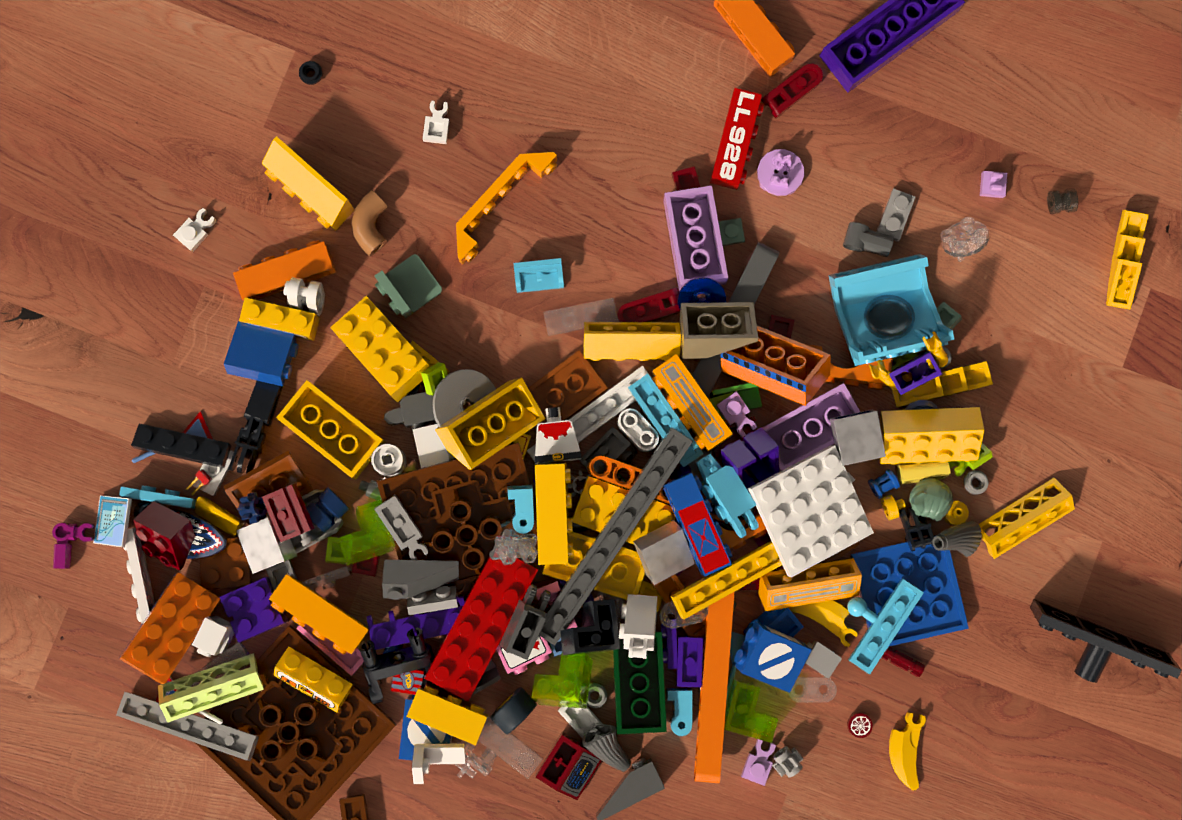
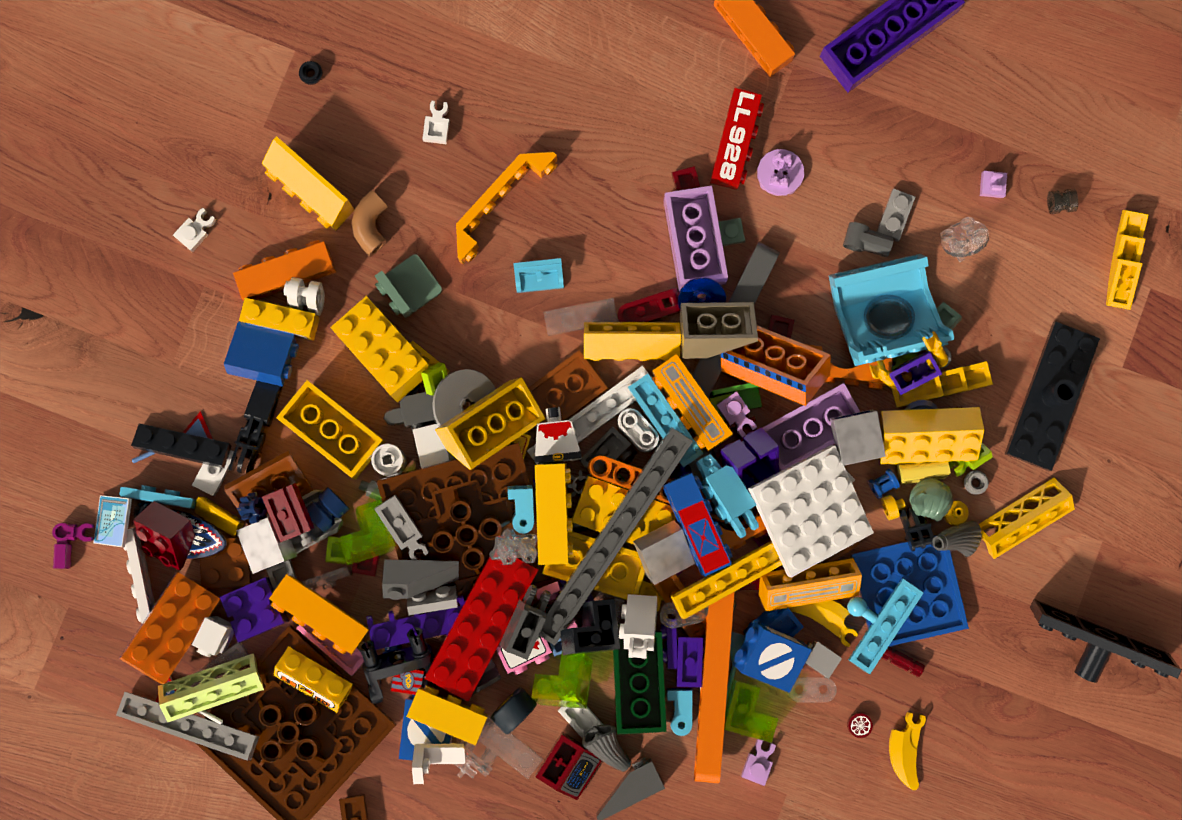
red piece [186,469,213,495] -> none
light grey plate [583,683,607,708] -> none
dark red plate [761,63,823,119] -> none
light grey gear [772,746,804,778] -> none
none -> black plate [1005,321,1100,471]

